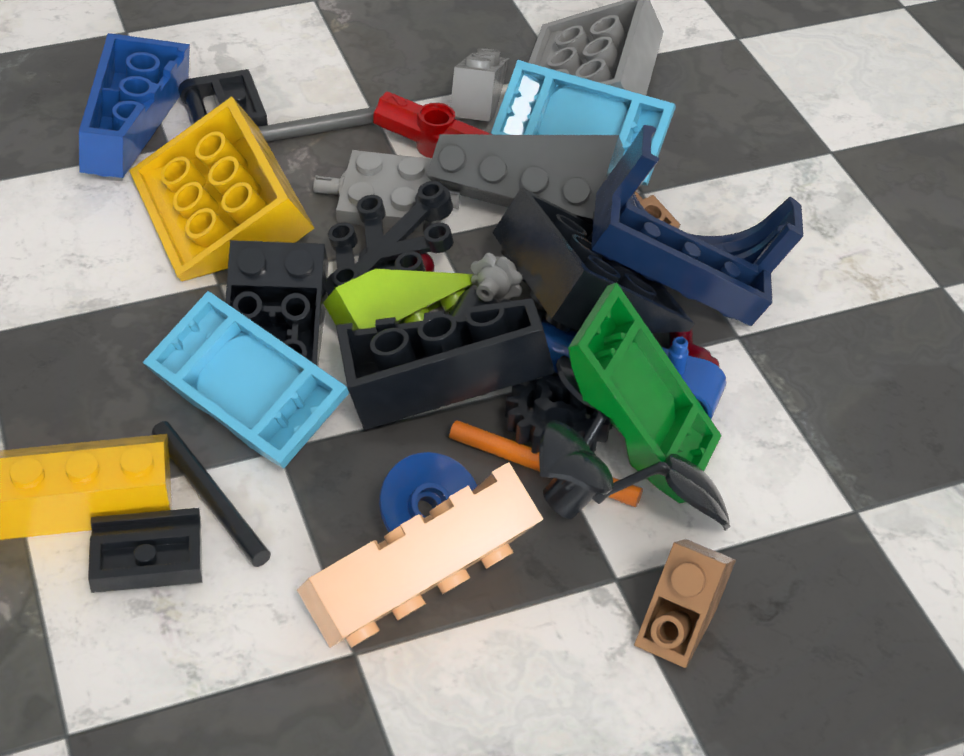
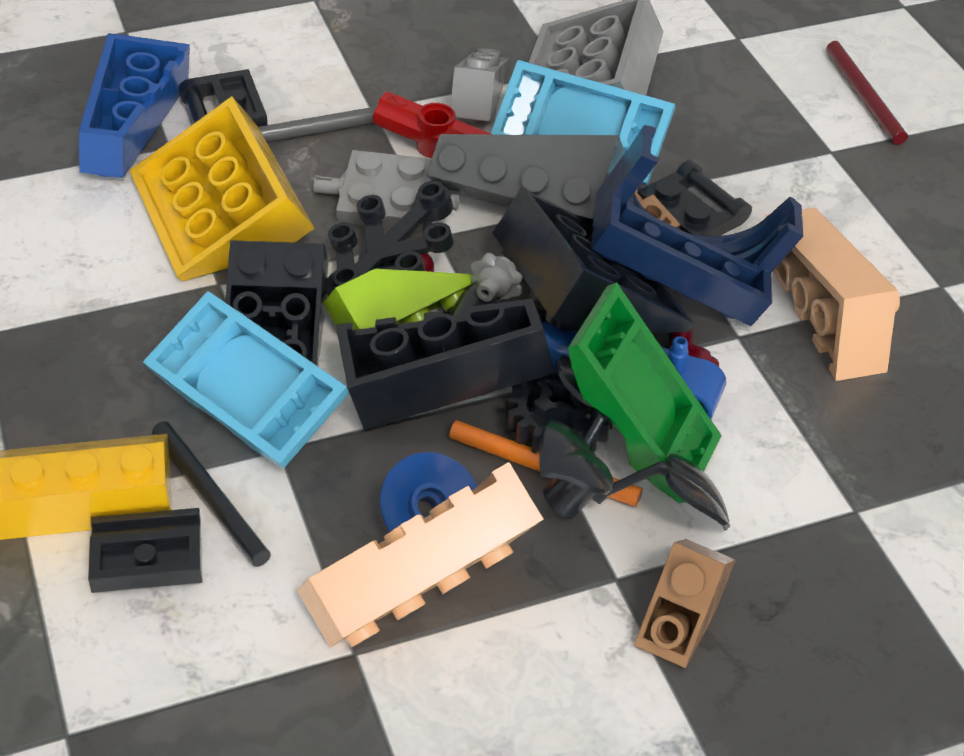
none -> black plate [637,160,752,236]
none -> light nougat wedge [766,208,900,381]
none -> dark red bar [826,41,908,145]

